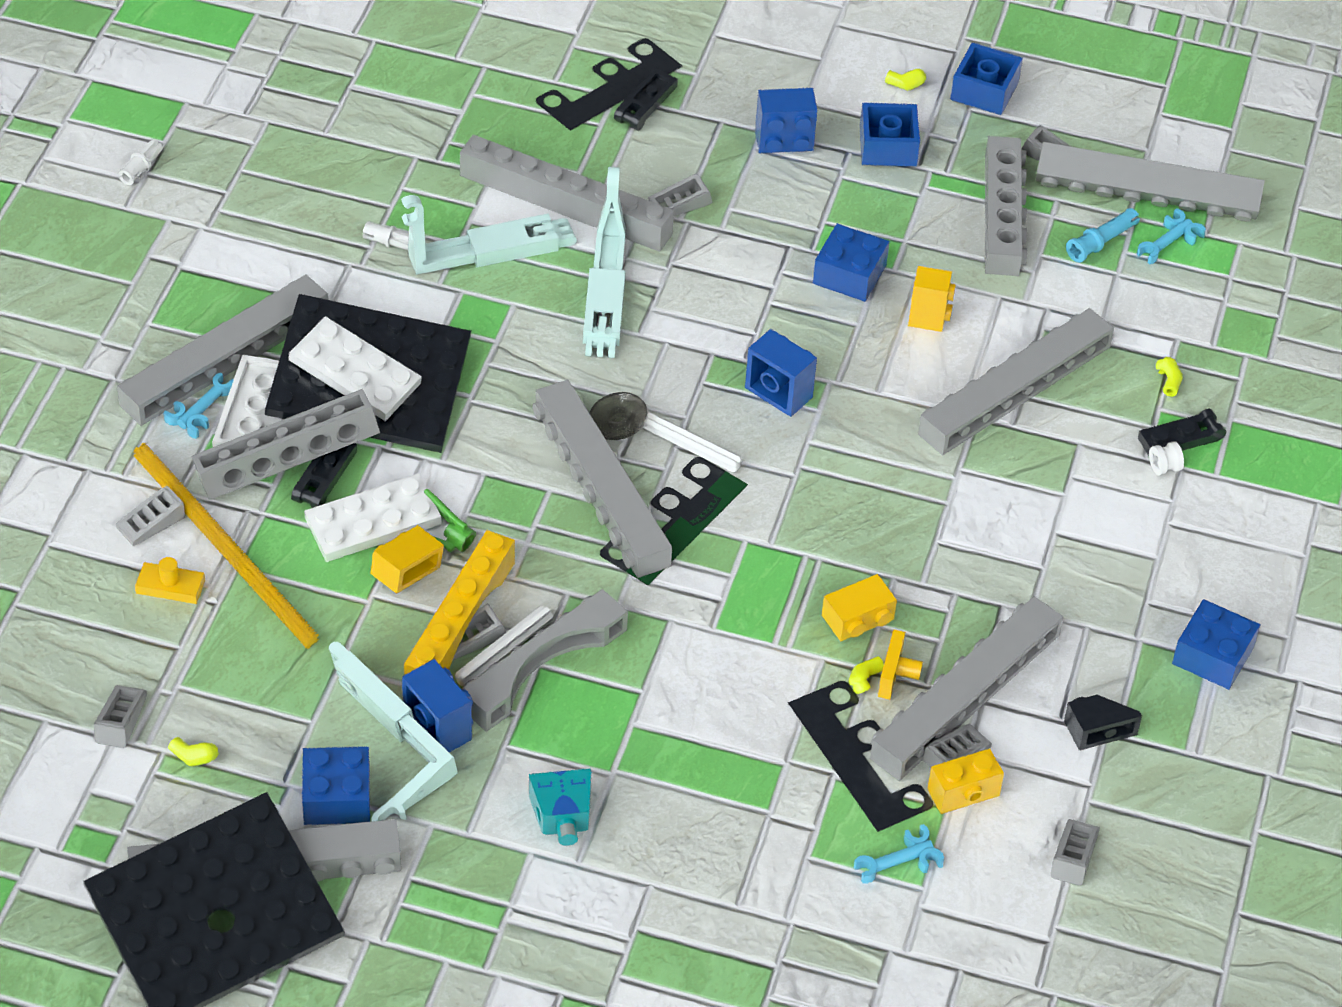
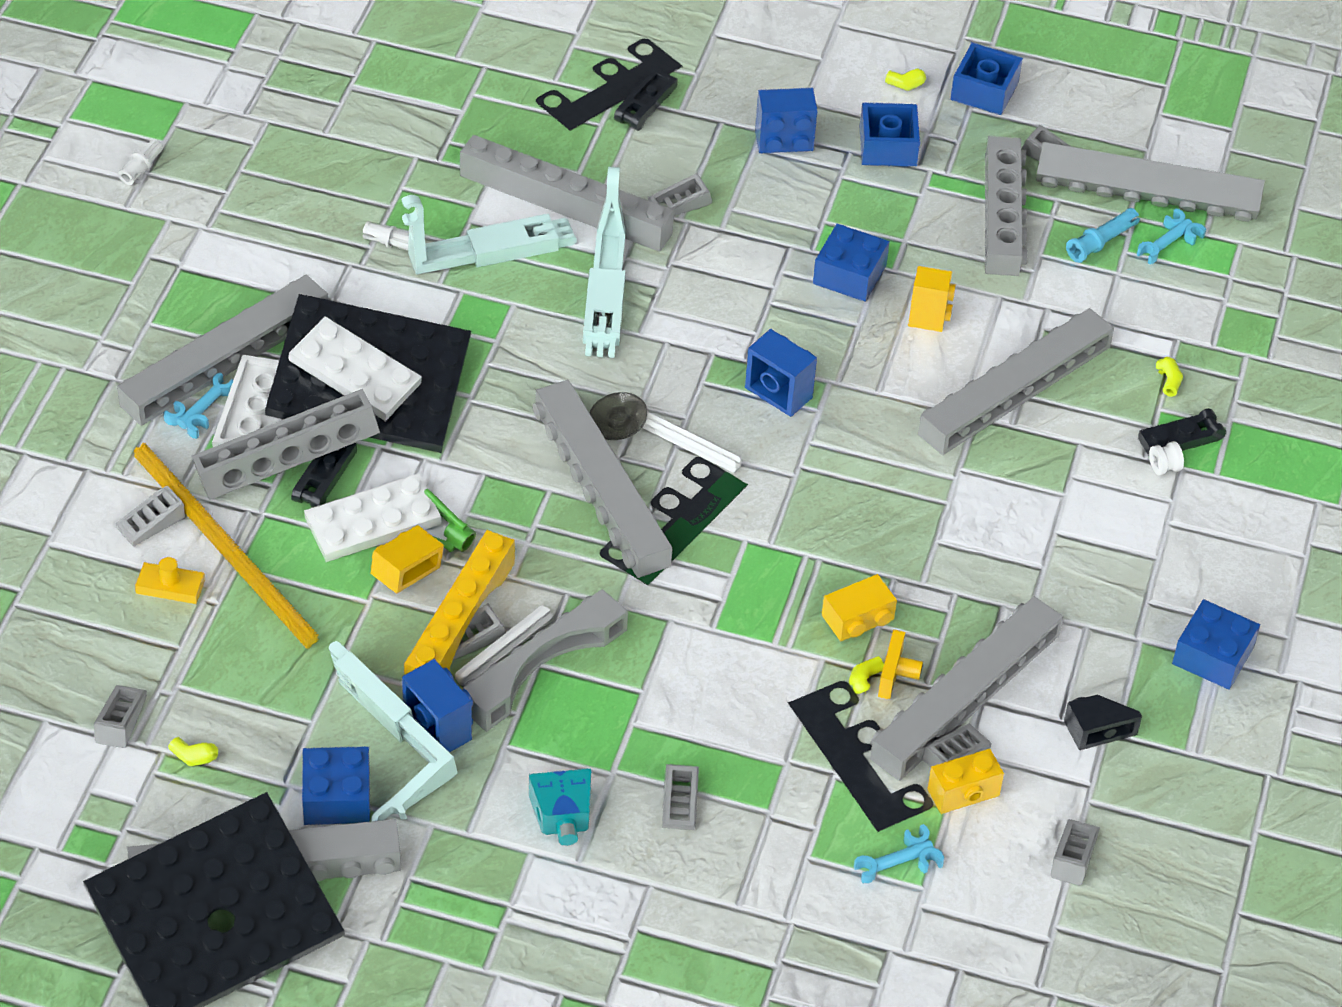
none -> light grey slope [662,764,699,830]

